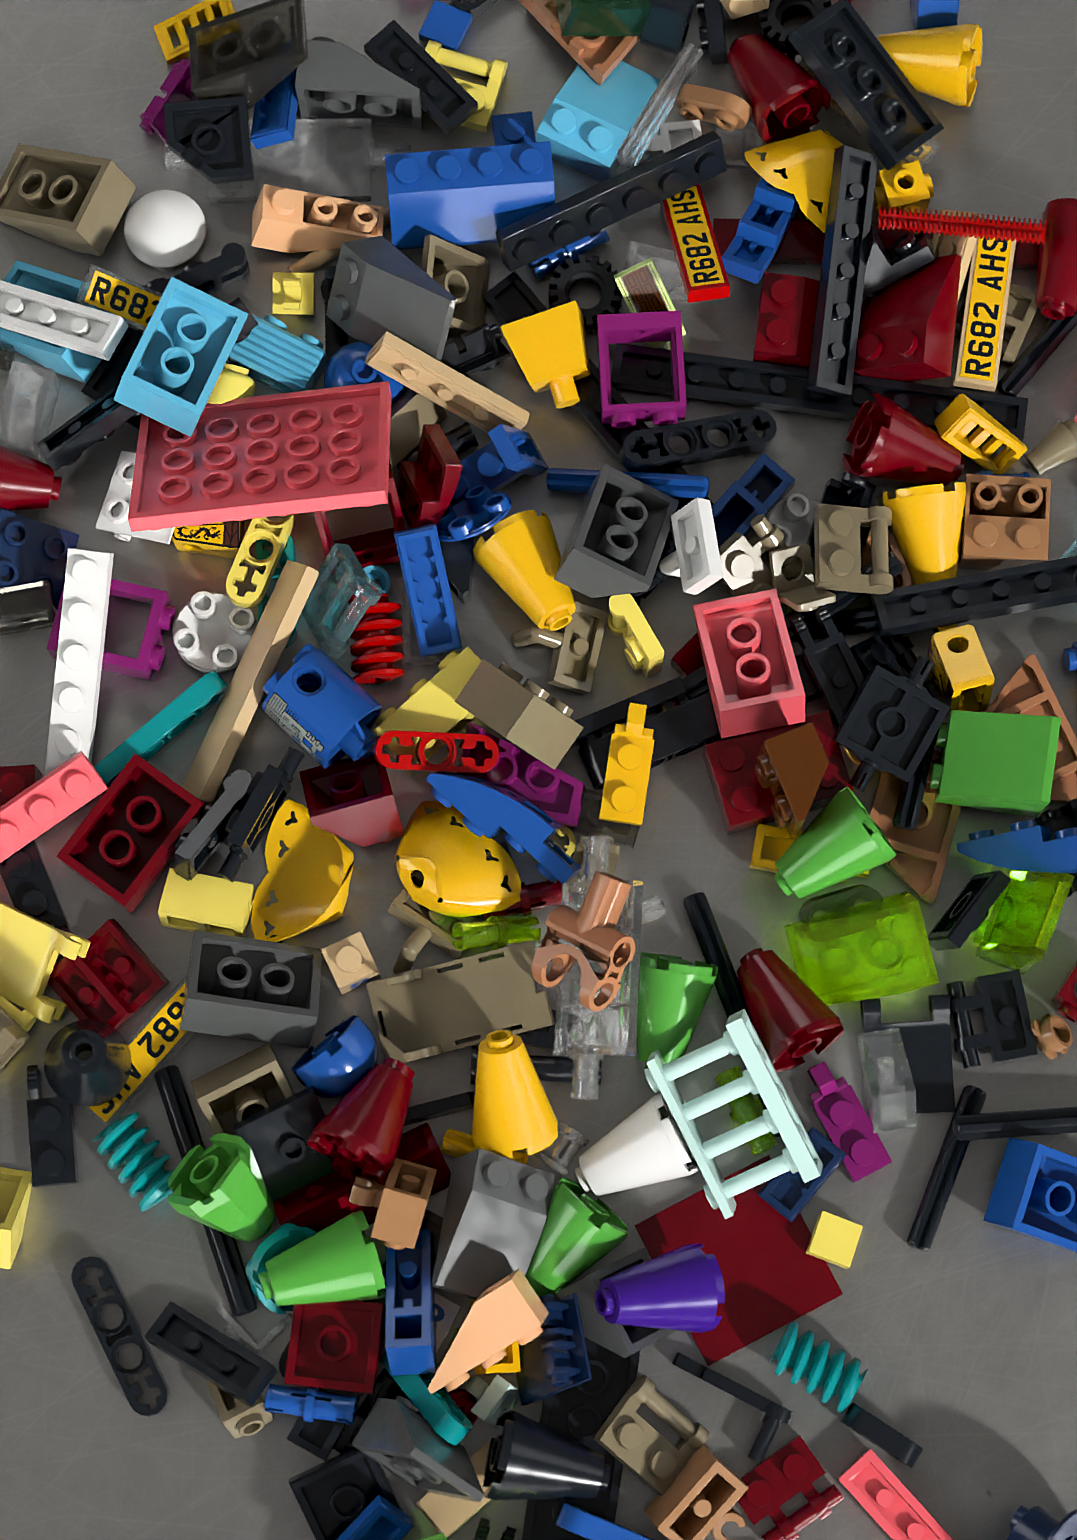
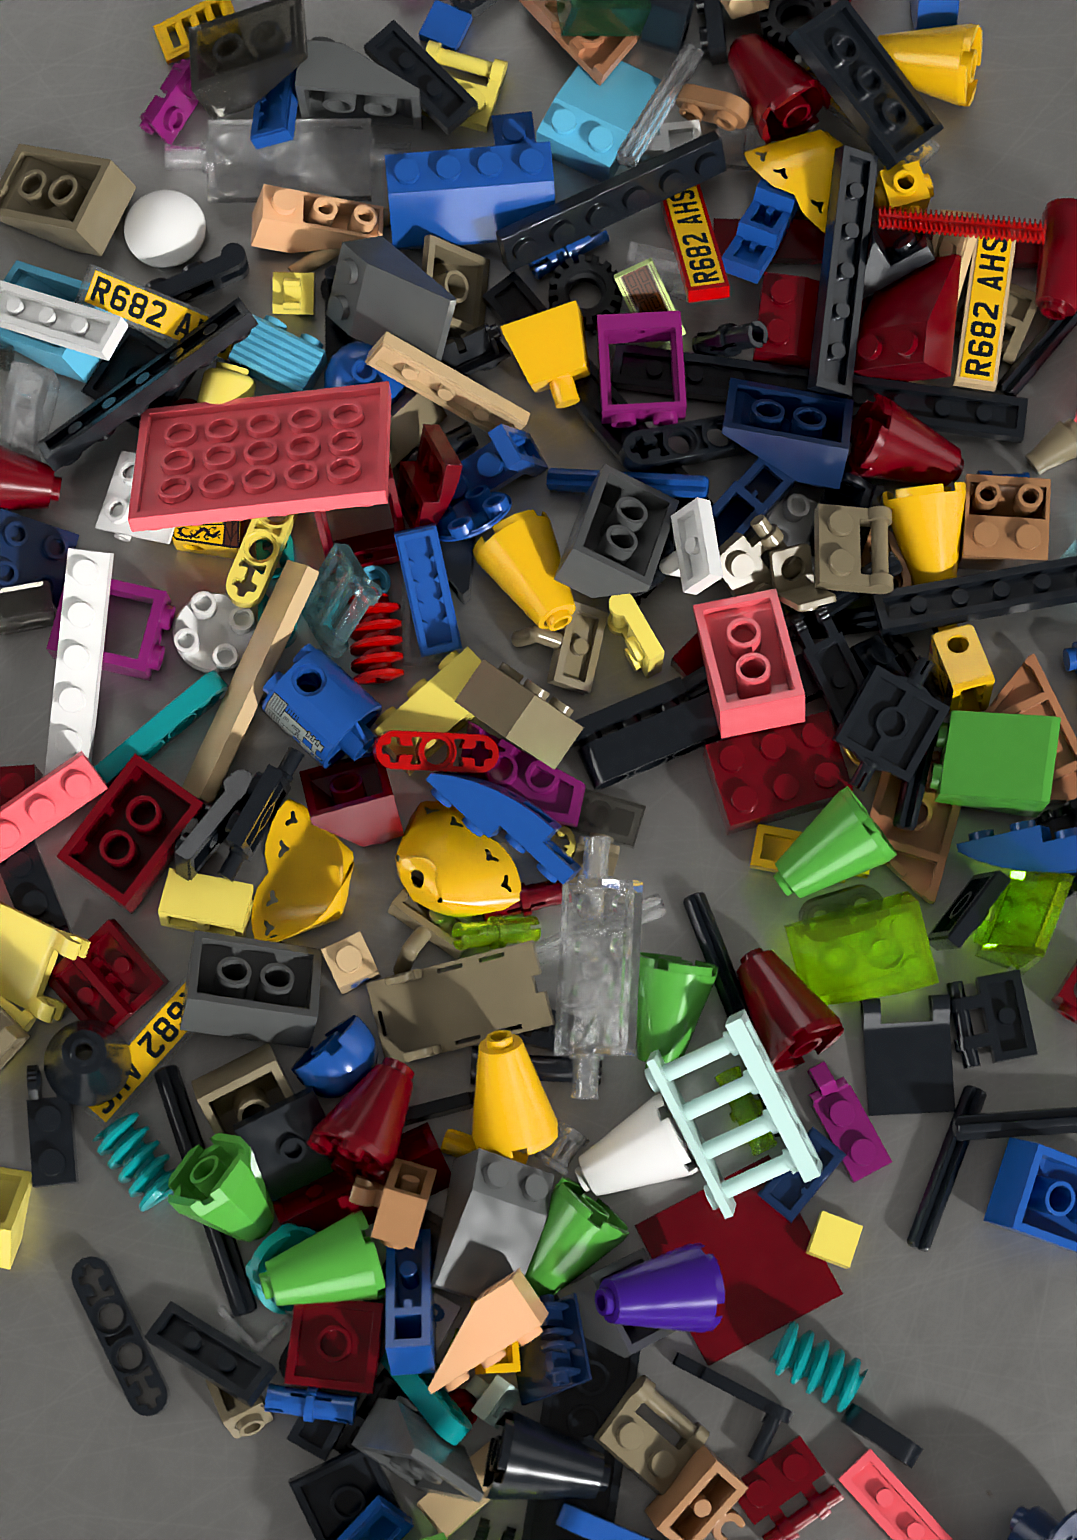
medium azure slope [114,277,249,437] -> none
black plate [164,96,254,184] -> none
nougat connector [532,870,635,1012] -> none
yellow hinge [599,703,654,826] -> none
reddish brown slope [754,722,829,838] -> none
clear slope [856,1028,917,1133] -> none
yellow slope [934,393,1028,474] -> none
medium nougat plate [1031,1014,1073,1060] -> none
none -> black pin [692,321,768,357]
none -> dark blue slope [722,378,854,489]

